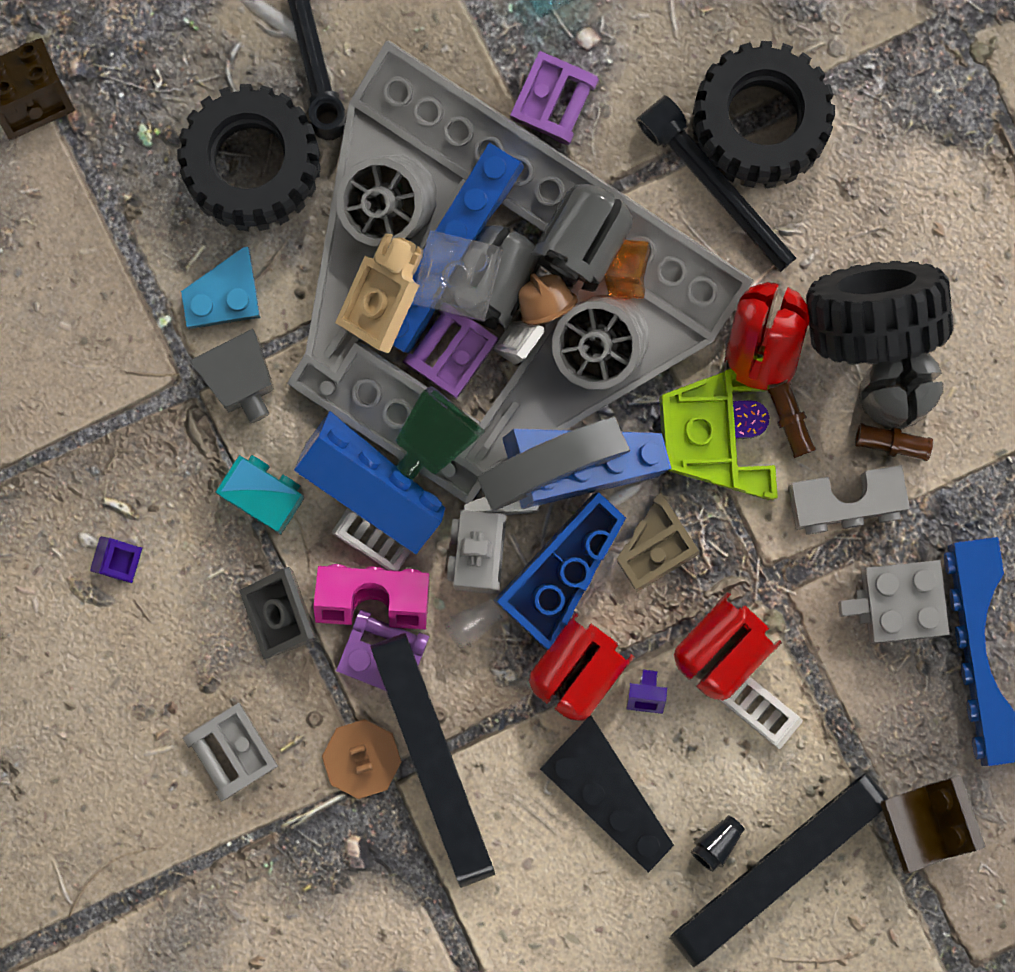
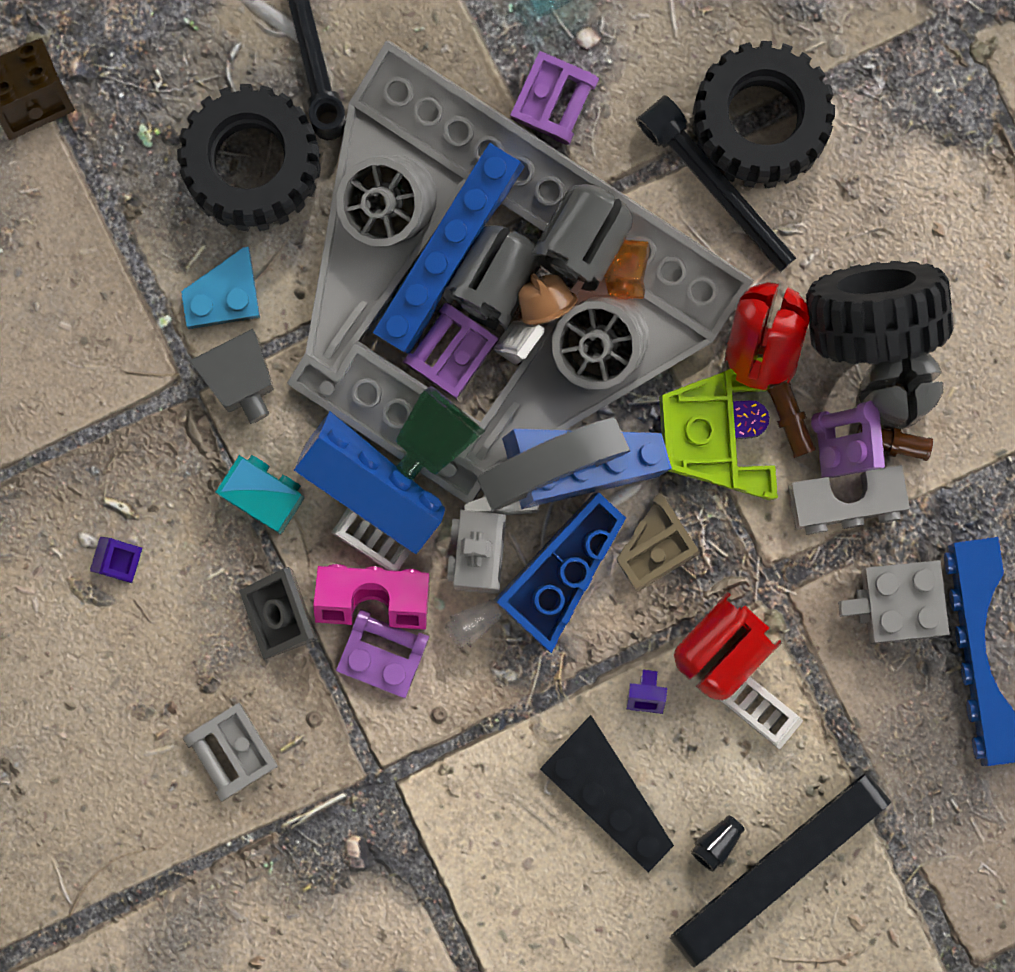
medium nougat piece [322,719,402,799] -> none
tan plate [335,234,423,353] -> none
black beam [370,633,496,888] -> none
clear plate [412,230,503,322] -> none
red cylinder [529,612,634,721] -> none
dark brown bracket [881,775,986,874] -> none
none -> medium lavender plate [811,401,885,478]

